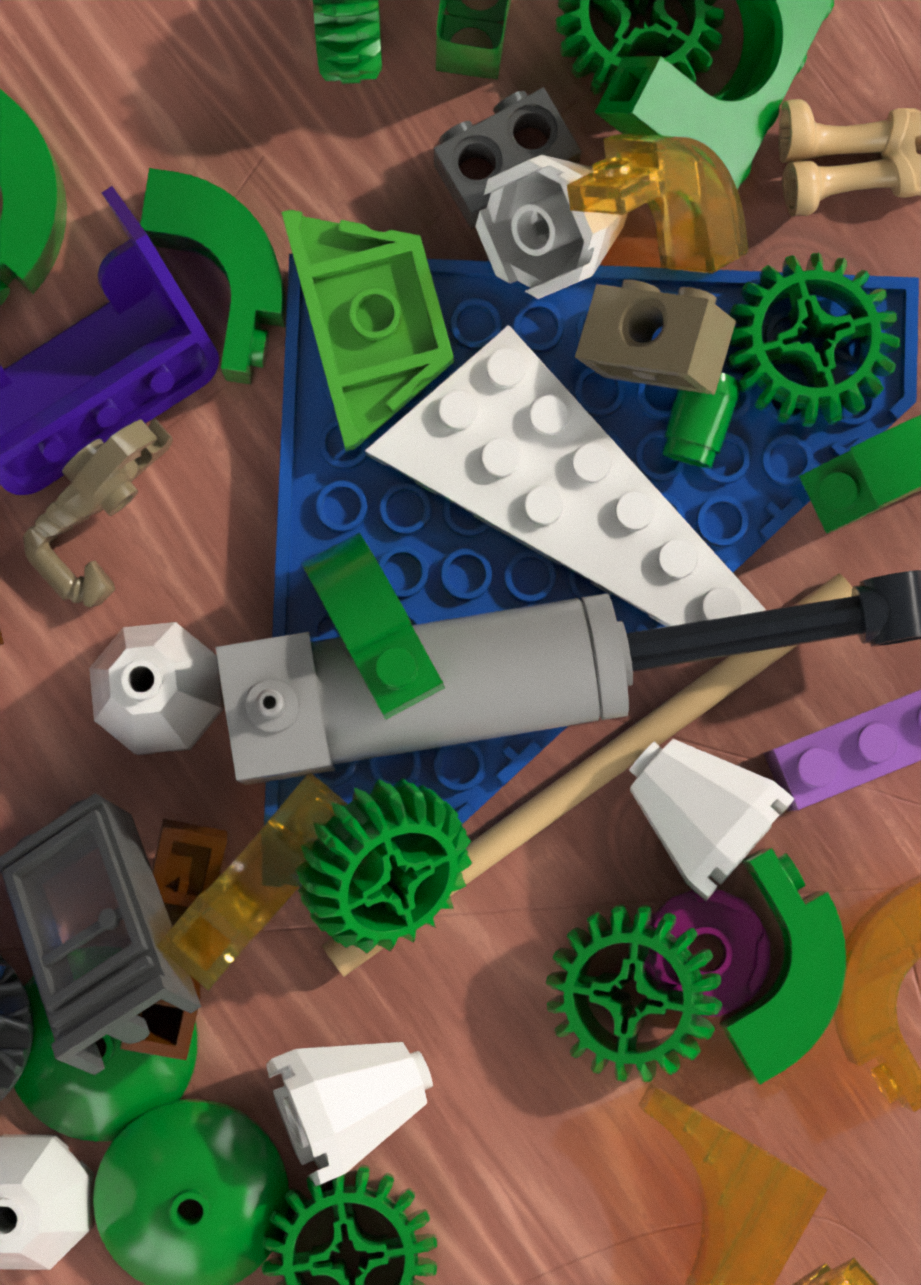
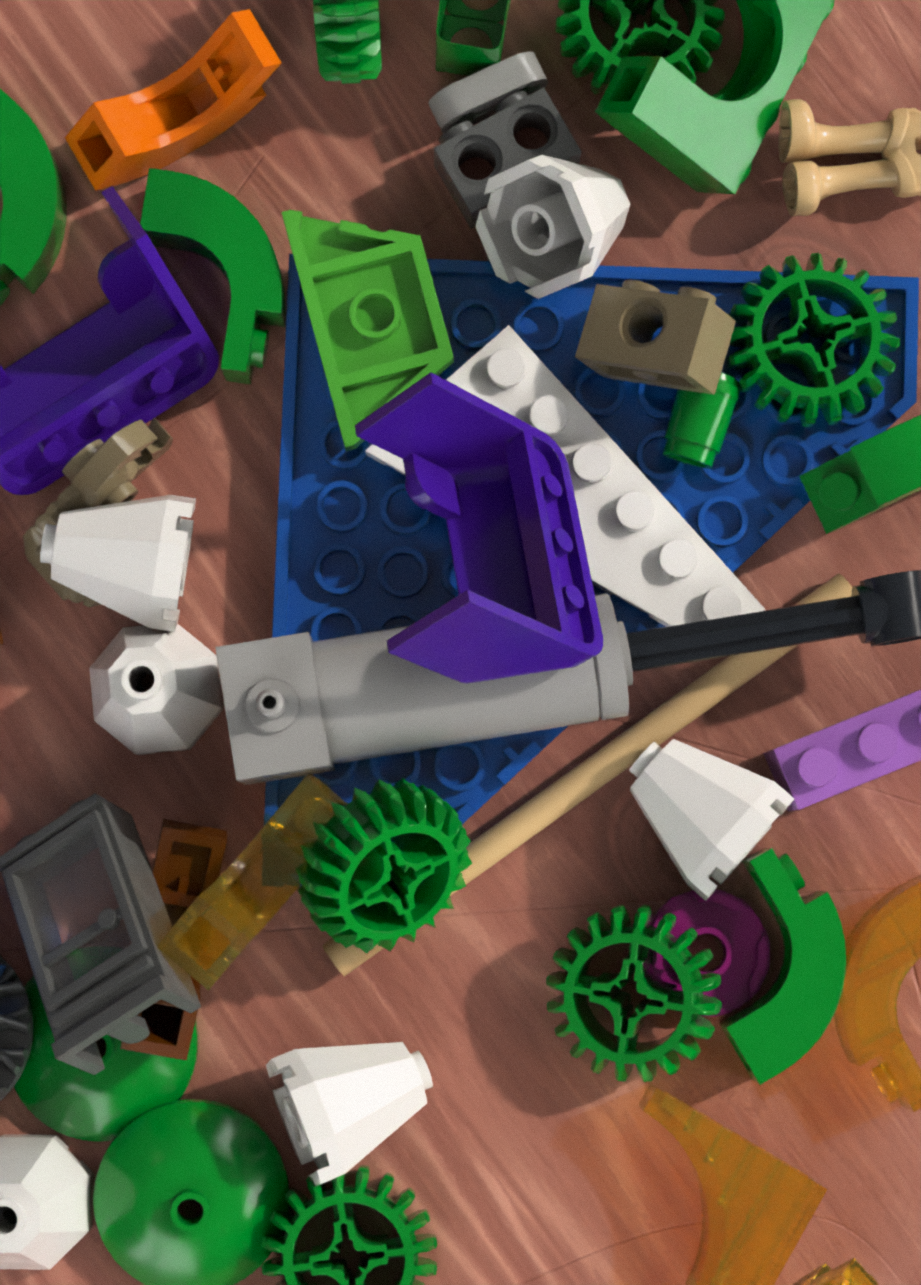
green arch [301,533,445,720] -> none
clear yellow arch [567,133,749,273] -> none
none -> white cone [40,495,196,632]
none -> orange arch [64,9,282,191]
none -> dark purple windscreen [355,372,603,684]
none -> light grey beam [428,51,548,133]

